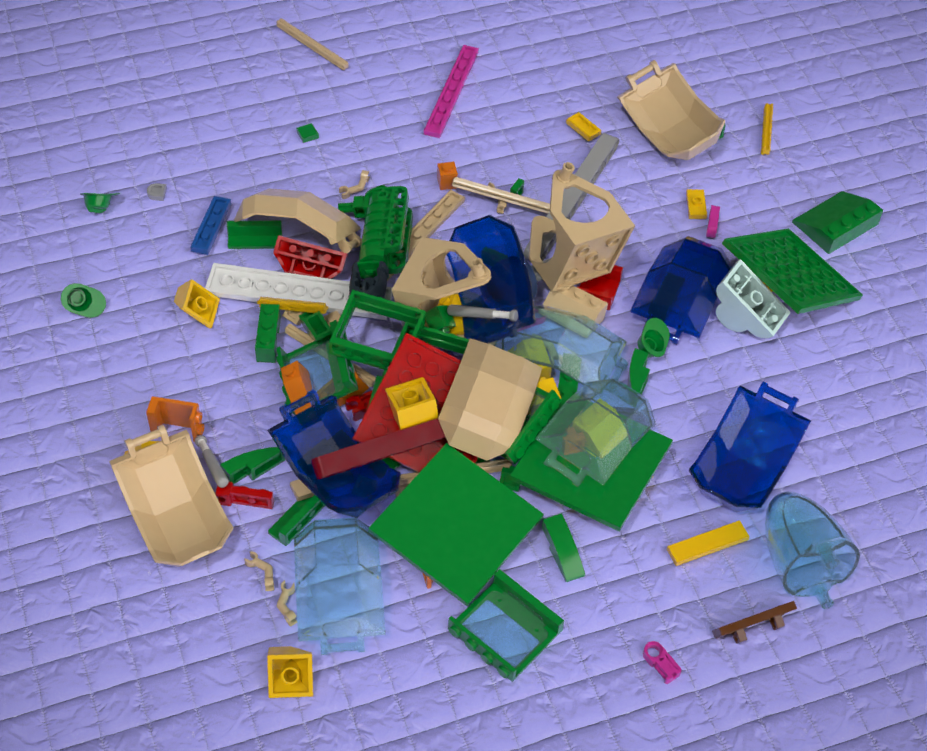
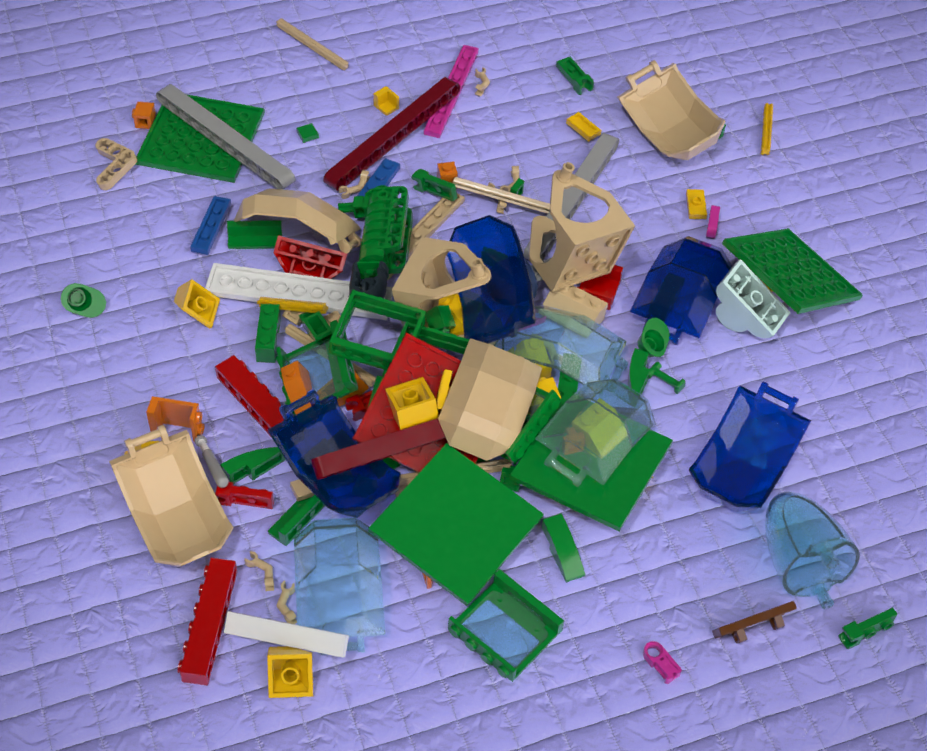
green piece [80,193,120,213] -> none
light grey tile [147,183,167,201] -> none
light grey piece [447,304,518,322] -> none
yellow tile [666,520,750,566] -> none
green slope [792,191,883,254] -> none
none -> tan beam [95,138,137,190]
none -> orange brick [132,102,156,129]
none -> green tile [135,94,265,183]
none -> light grey beam [156,84,295,190]
none -> red brick [177,558,238,686]
none -> red brick [215,355,304,452]
none -> white tile [224,611,349,658]
none -> dark red beam [323,77,461,191]
none -> blue plate [357,158,400,196]
none -> yellow panel [373,86,399,116]
none -> green plate [411,169,458,202]
none -> yellow plate [436,369,452,412]
none -> tan arm [475,67,490,96]
none -> tan arm [500,166,520,192]
none -> green plate [556,56,594,95]
none -> green piece [648,362,686,394]
none -> green plate [838,607,898,649]

